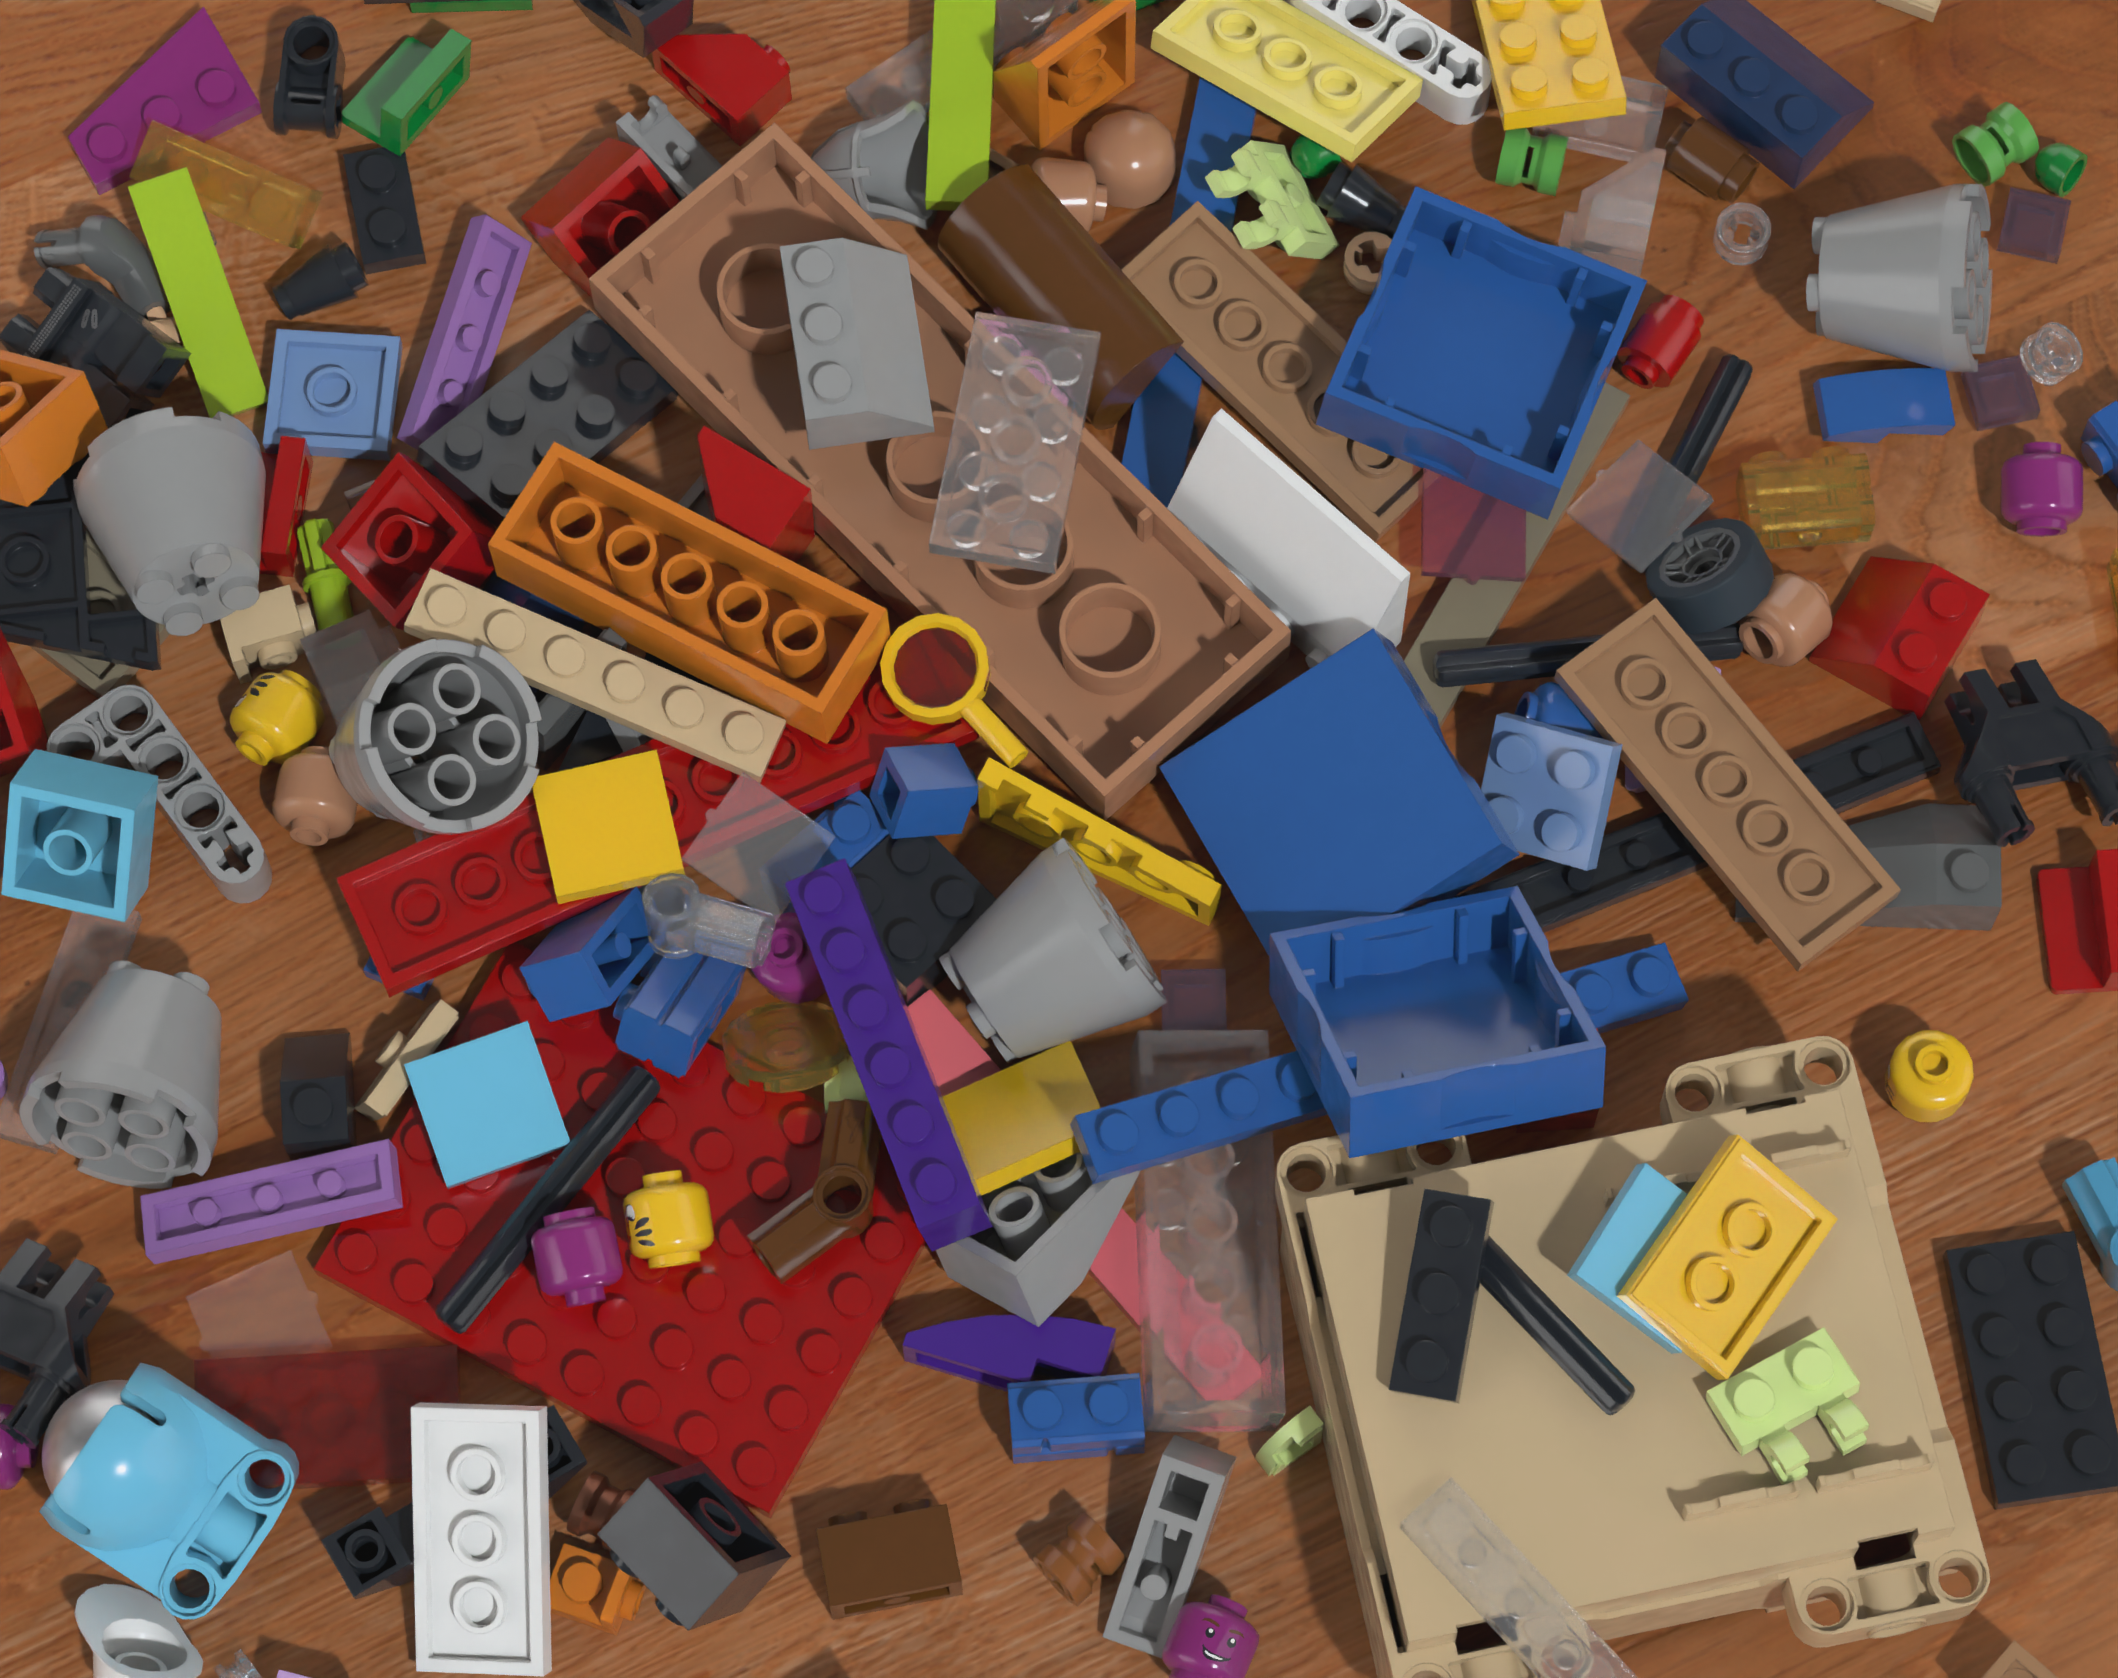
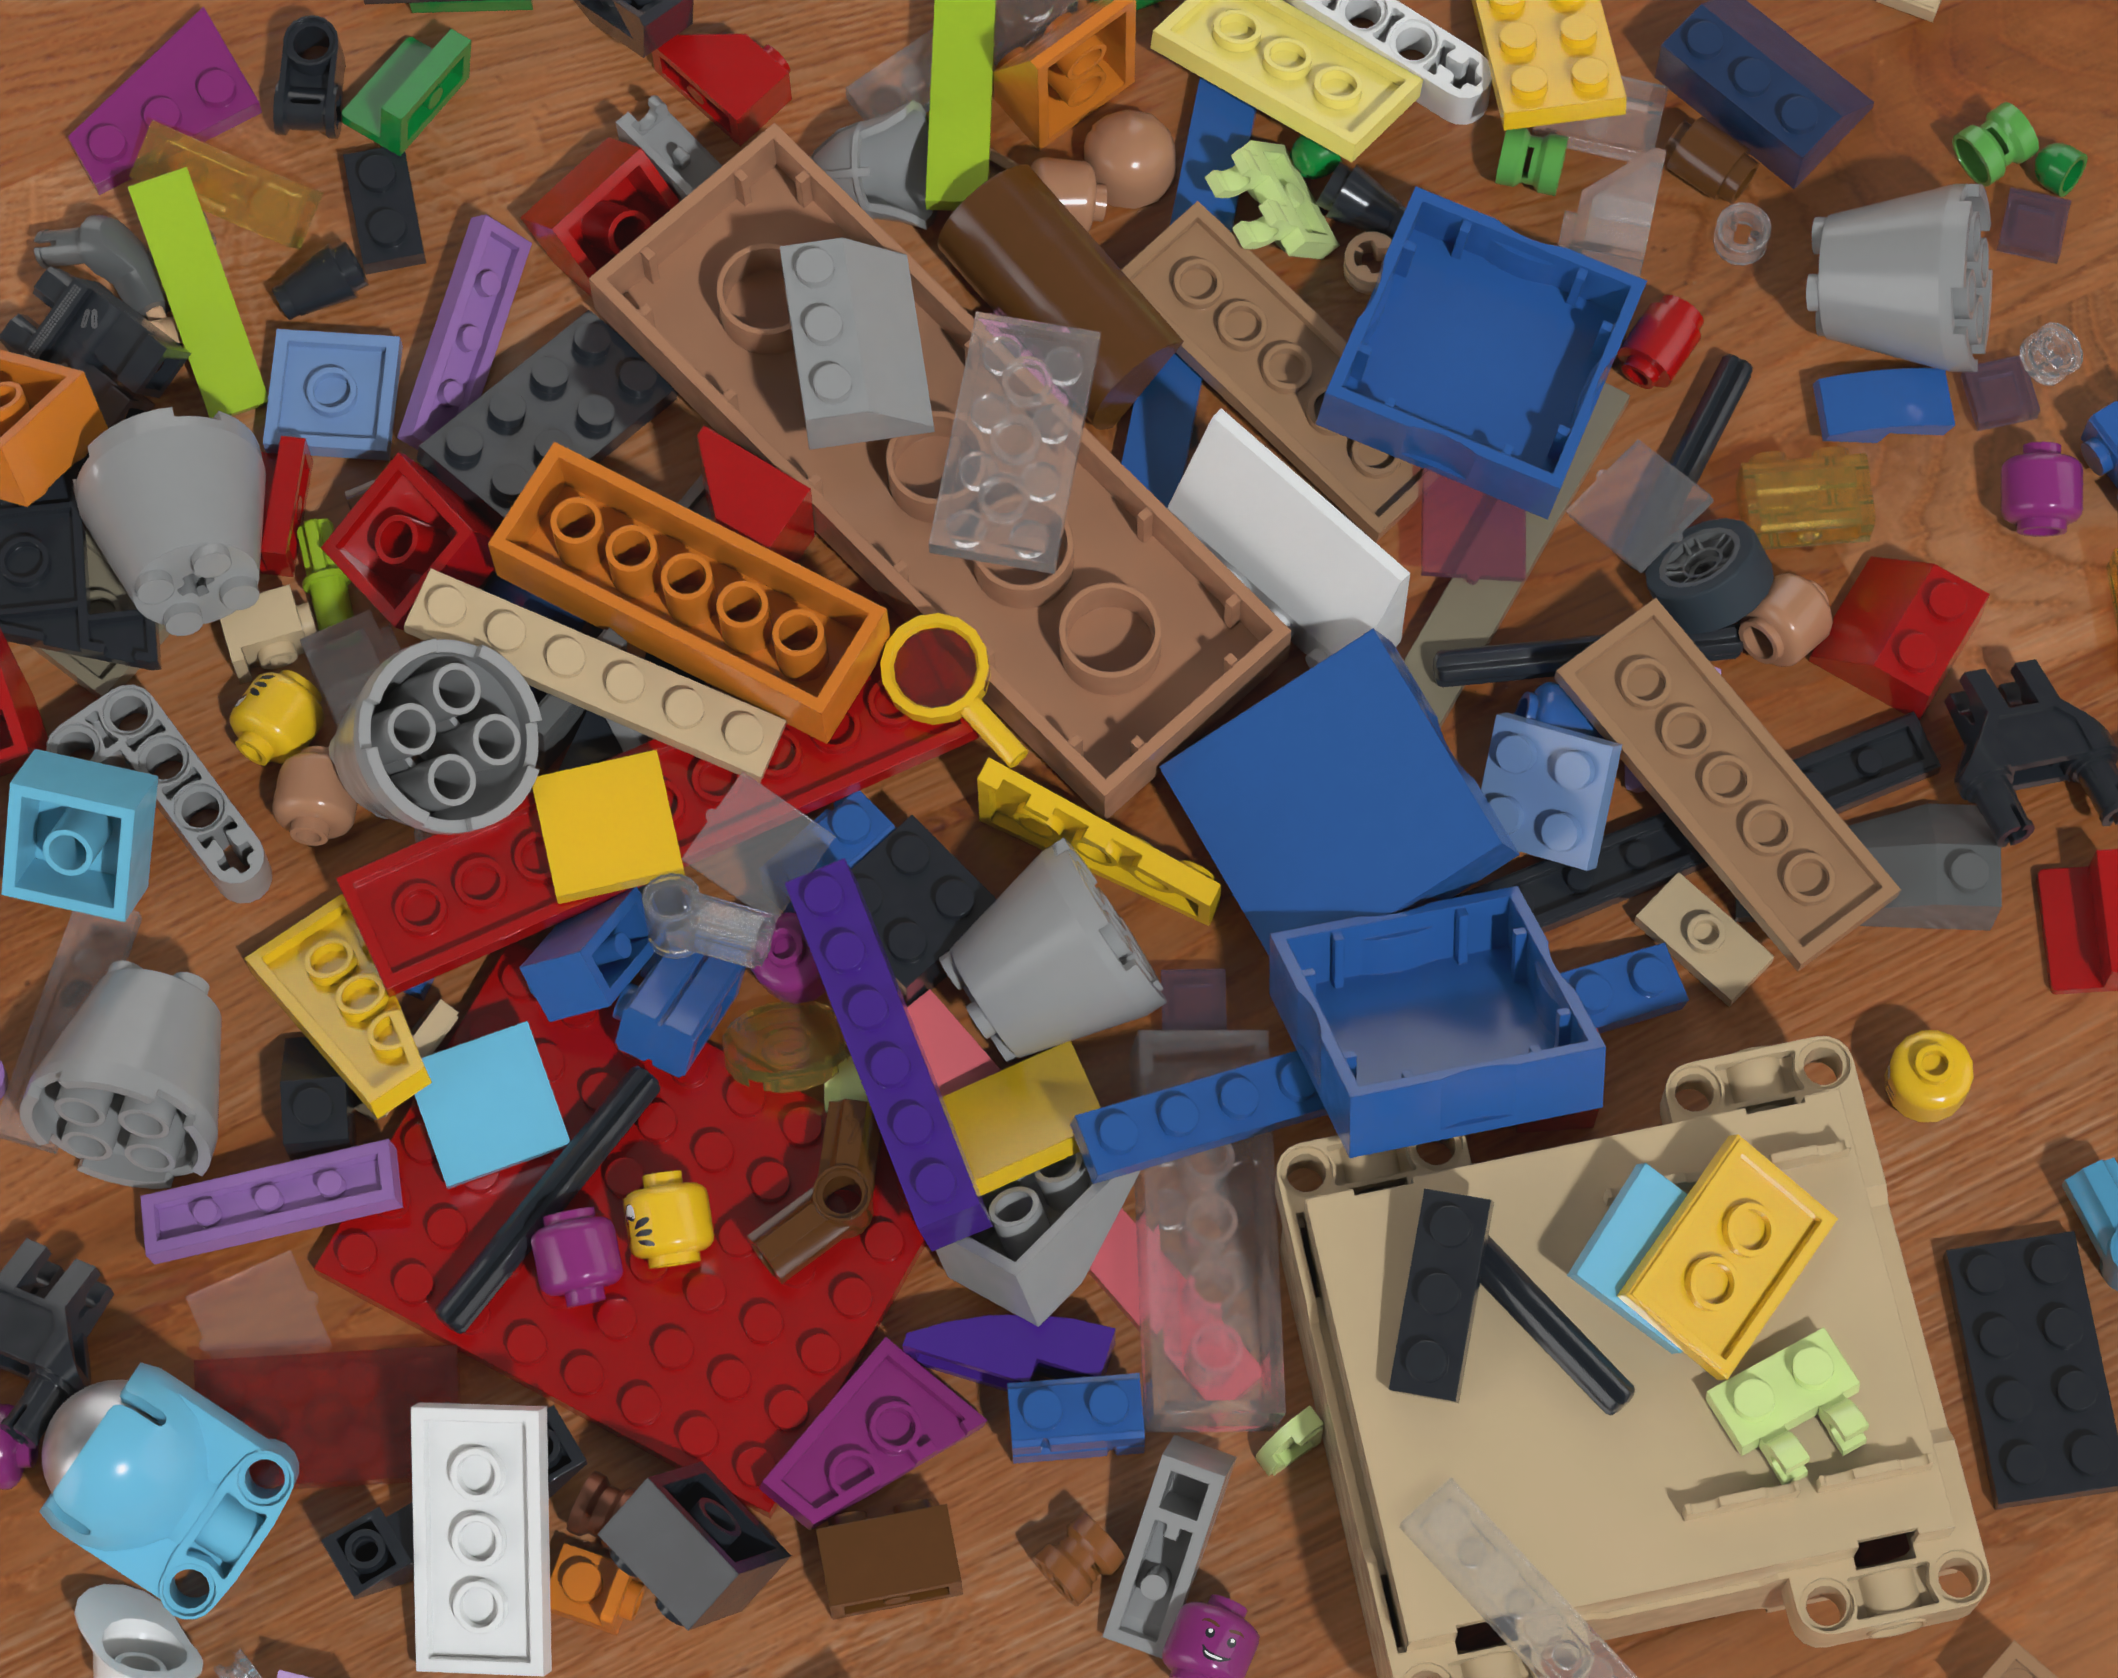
blue brick [869,743,978,839] -> none
none -> yellow wing [244,894,432,1119]
none -> magenta wing [759,1337,987,1531]
none -> tan plate [1634,872,1774,1007]

